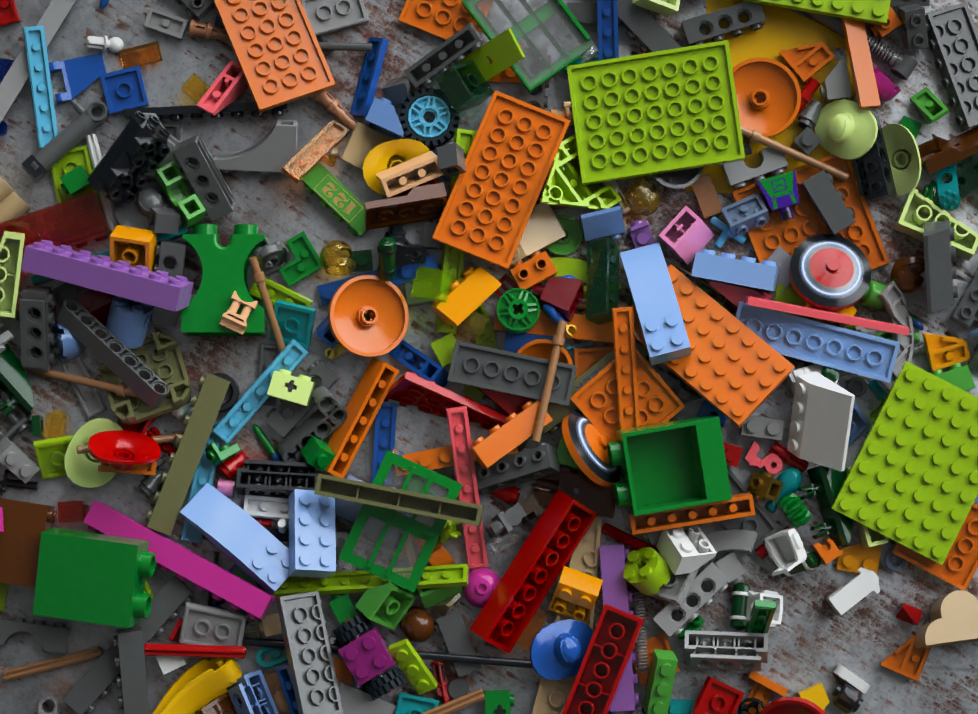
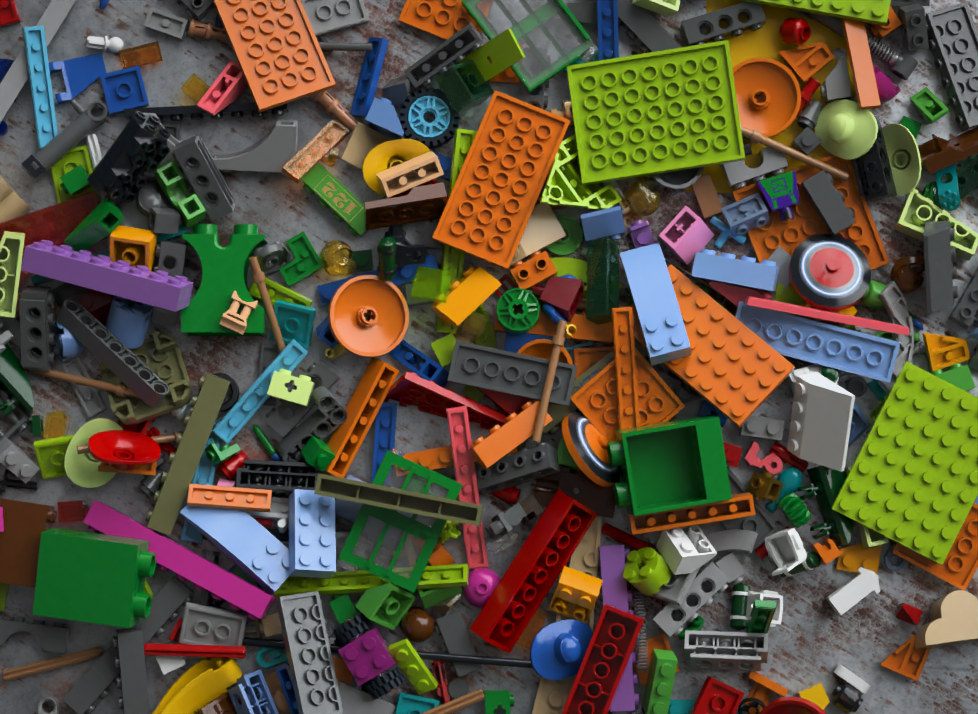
dark grey brick [437,142,466,177] -> none
none -> green slope [64,198,125,252]
none -> orange plate [187,484,272,512]
none -> red head [779,18,811,45]

